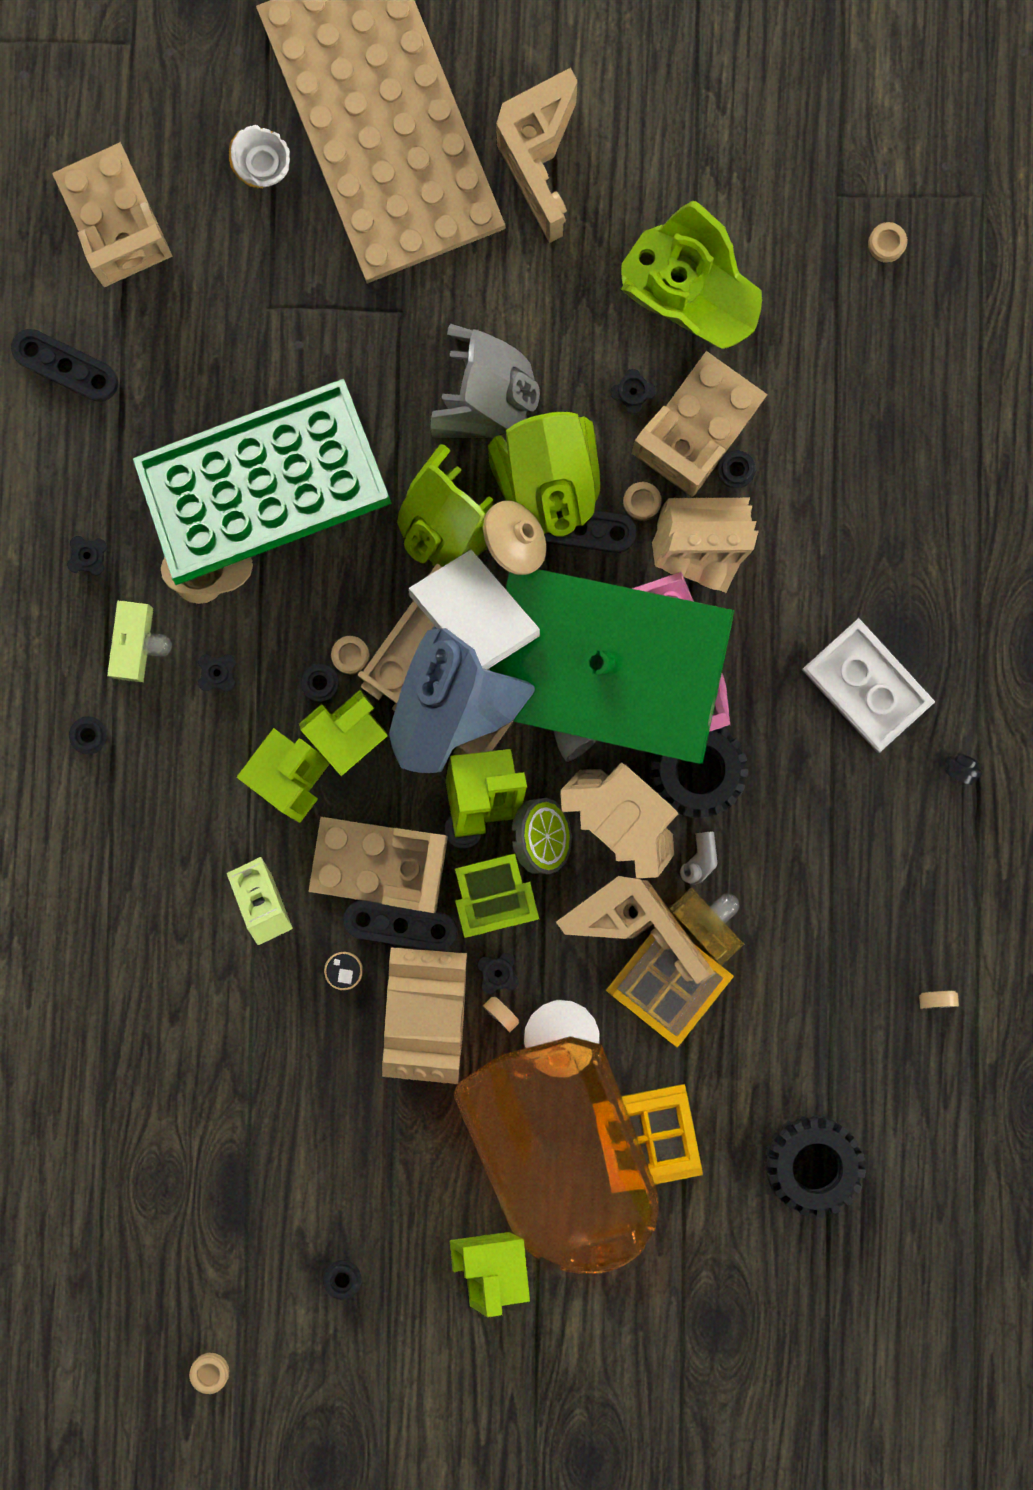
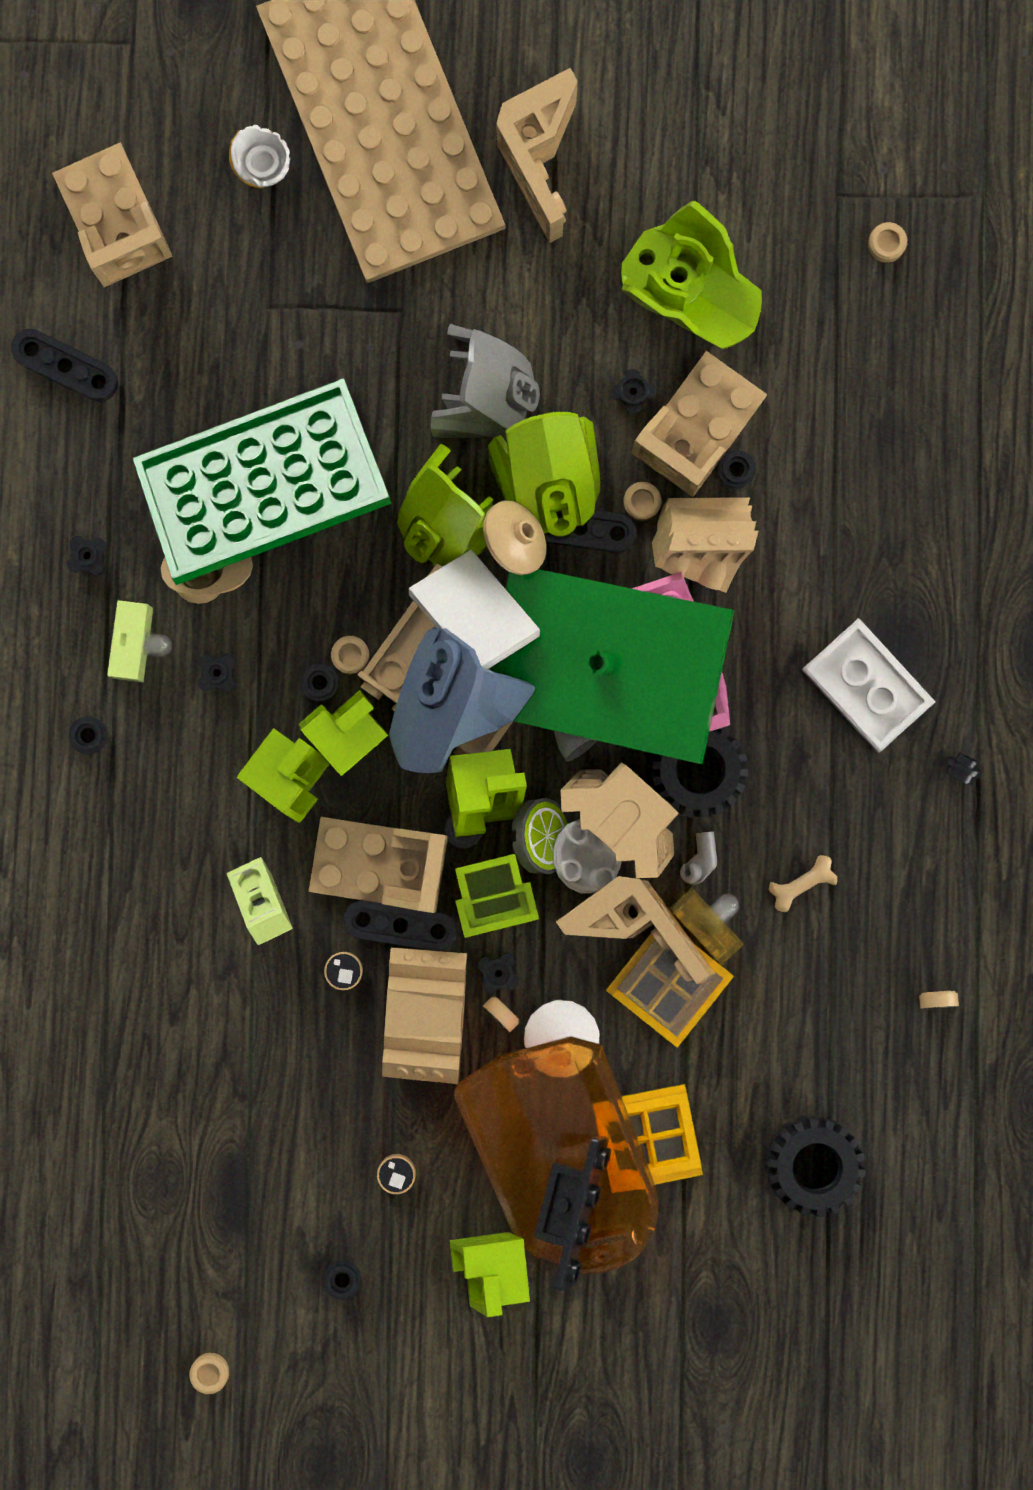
none -> tile [377,1154,416,1194]
none -> black bracket [534,1136,611,1291]
none -> white dish [553,819,621,893]
none -> tan piece [769,855,837,912]

